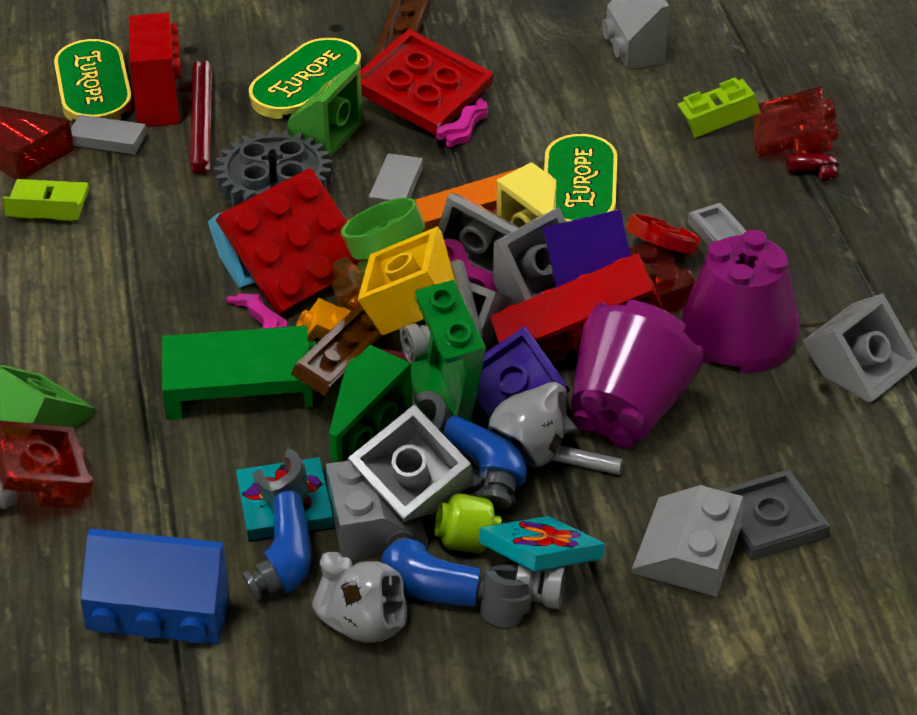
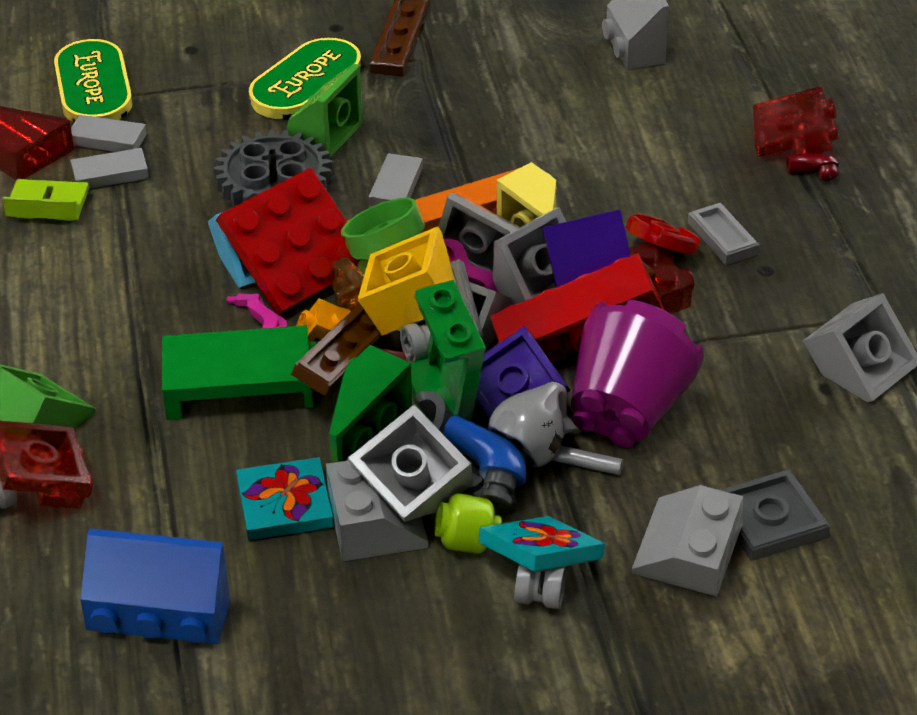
red wedge [129,12,182,127] -> none
dark red axle [190,60,212,174] -> none
piece [241,448,311,602] -> none
light grey piece [312,552,407,643] -> none
red plate [360,29,494,135] -> none
piece [381,529,532,628] -> none
dark pink hair [436,98,488,147] -> none
green tile [544,134,617,222] -> none
lime piece [677,77,761,138] -> none
magenta cone [681,230,801,373] -> none
none -> light grey tile [70,148,149,189]

